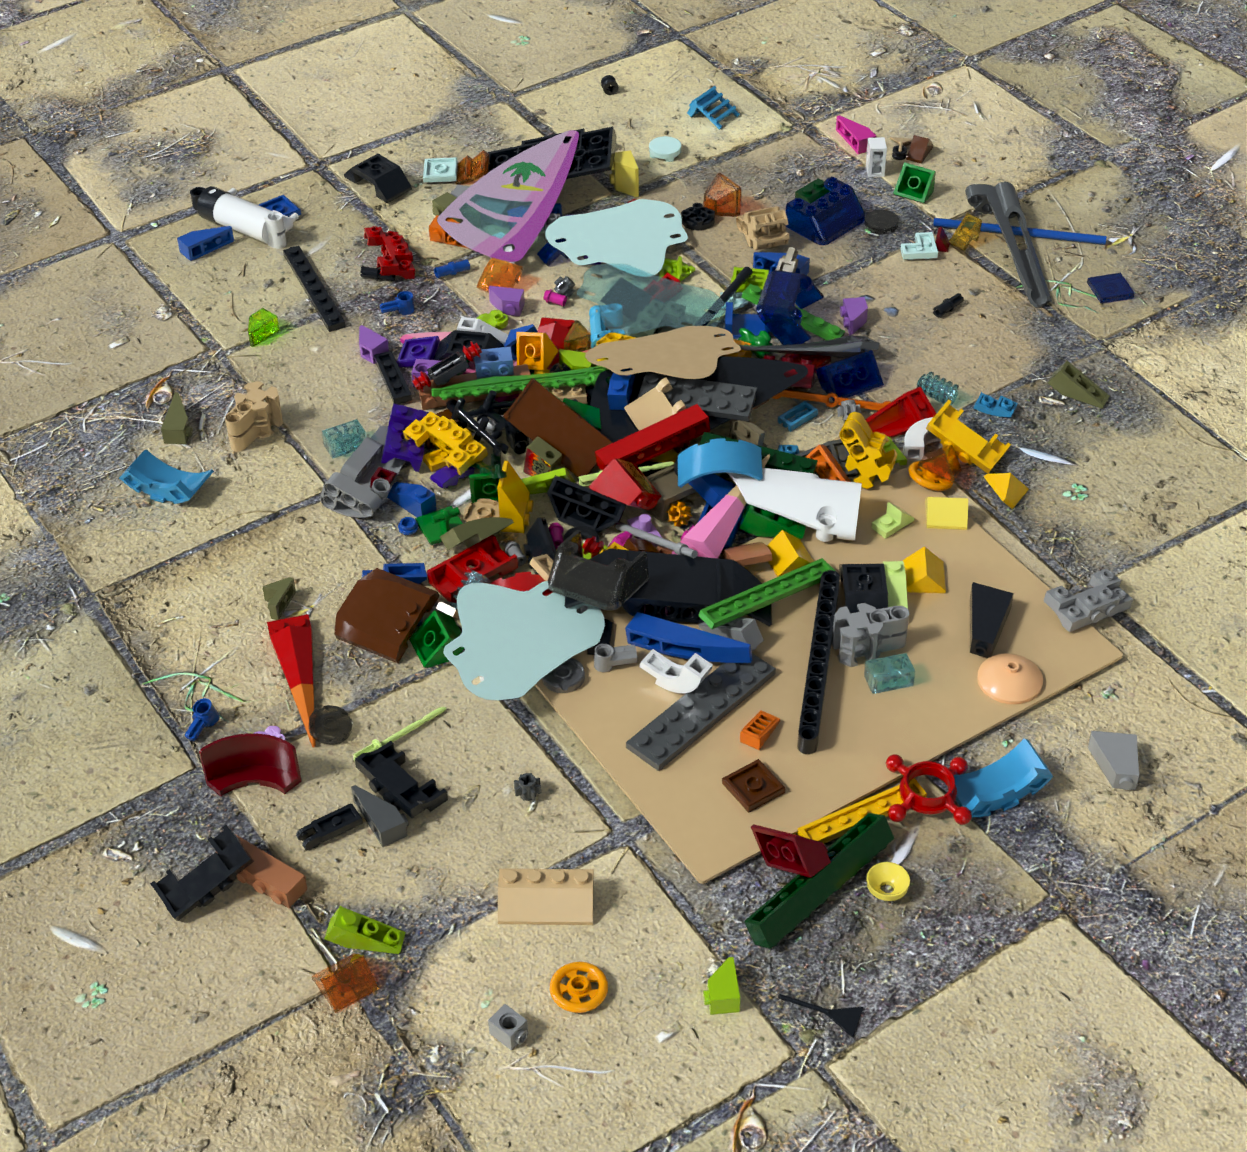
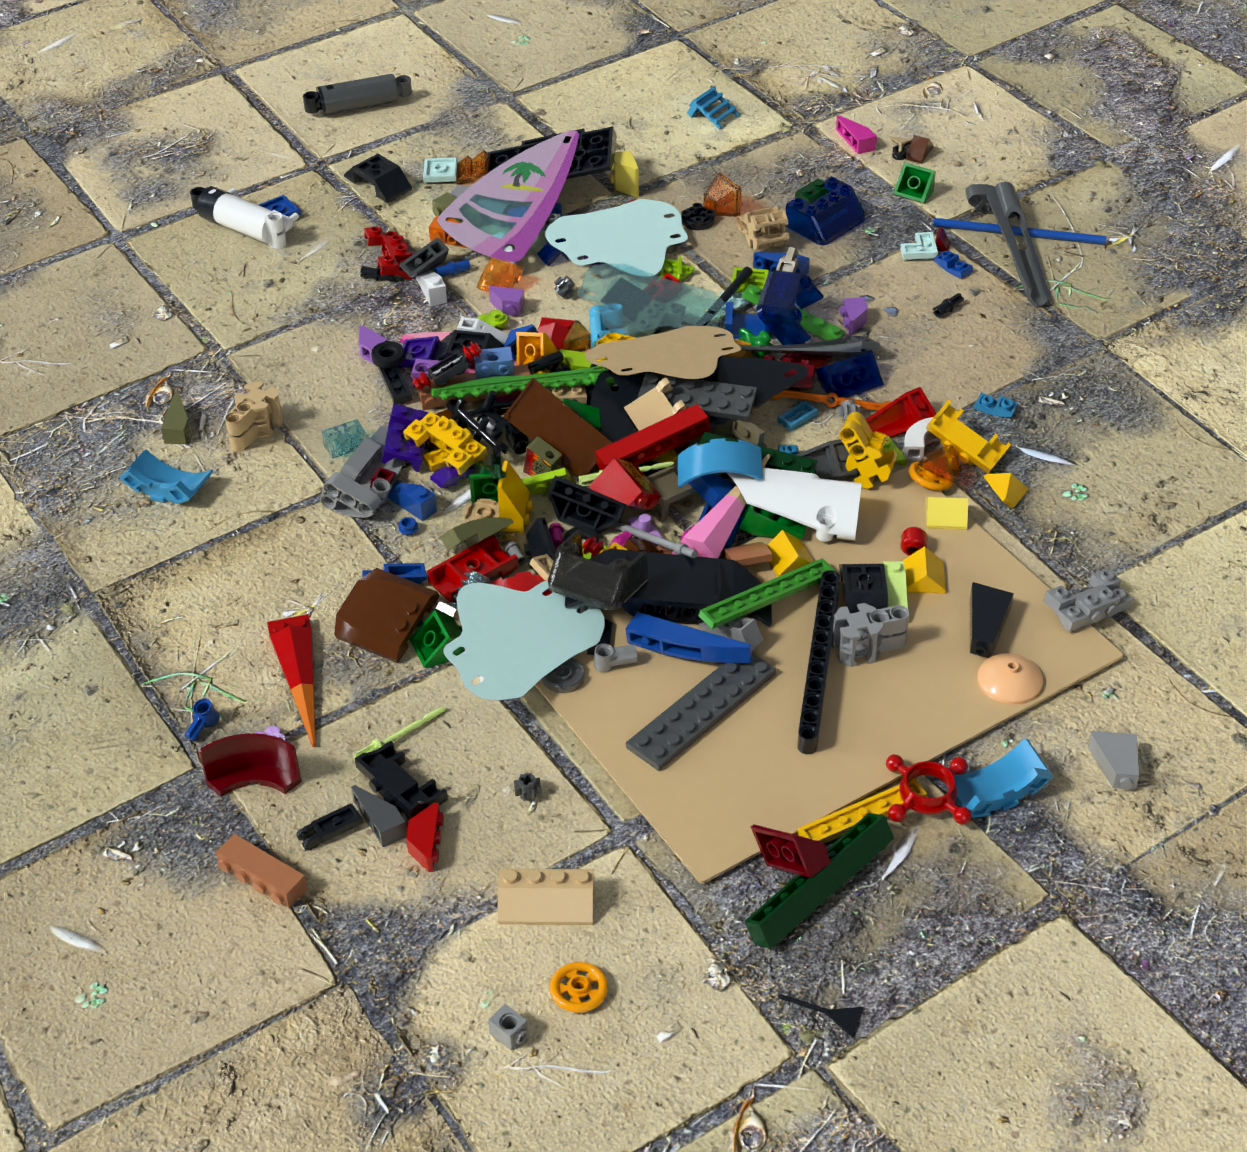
black bracket [150,825,254,921] -> none
blue slope [177,226,234,261] -> none
clear neon green slope [248,308,280,347] -> none
olive slope [263,577,296,620] -> none
black plate [283,246,346,332] -> none
clear smoke tile [308,705,353,745] -> none
clear orange slope [311,953,378,1013] -> none
lime slope [324,906,406,954] -> none
blue axle [380,291,415,315] -> none
green plate [415,506,463,545] -> none
dark pink pin [543,289,567,307] -> none
black wheel [601,75,618,95] -> none
blue slope [607,368,635,410] -> none
white arch [639,649,713,694] -> none
light aqua tile [649,136,681,162] -> none
light orange gear [667,502,692,527] -> none
lime slope [703,957,740,1015] -> none
reddish brown tile [722,759,785,813] -> none
orange slope [740,710,780,750] -> none
orange slope [806,444,851,482] -> none
clear light blue brick [864,653,915,694] -> none
clear smoke tile [865,209,899,234] -> none
white brick [866,137,887,177] -> none
light yellow piece [866,862,910,901] -> none
yellowish green slope [871,502,914,539] -> none
clear light blue piece [917,371,959,406] -> none
clear yellow slope [949,213,982,251] -> none
olive slope [1048,361,1110,409] -> none
clear blue tile [1087,273,1135,304] -> none
none -> dark grey piece [303,74,412,115]
none -> black tyre [371,341,405,369]
none -> dark grey slope [399,237,449,278]
none -> red slope [406,803,444,872]
none -> white slope [415,270,447,307]
none -> black axle [527,351,564,374]
none -> red head [900,527,928,556]
none -> blue slope [934,251,973,278]

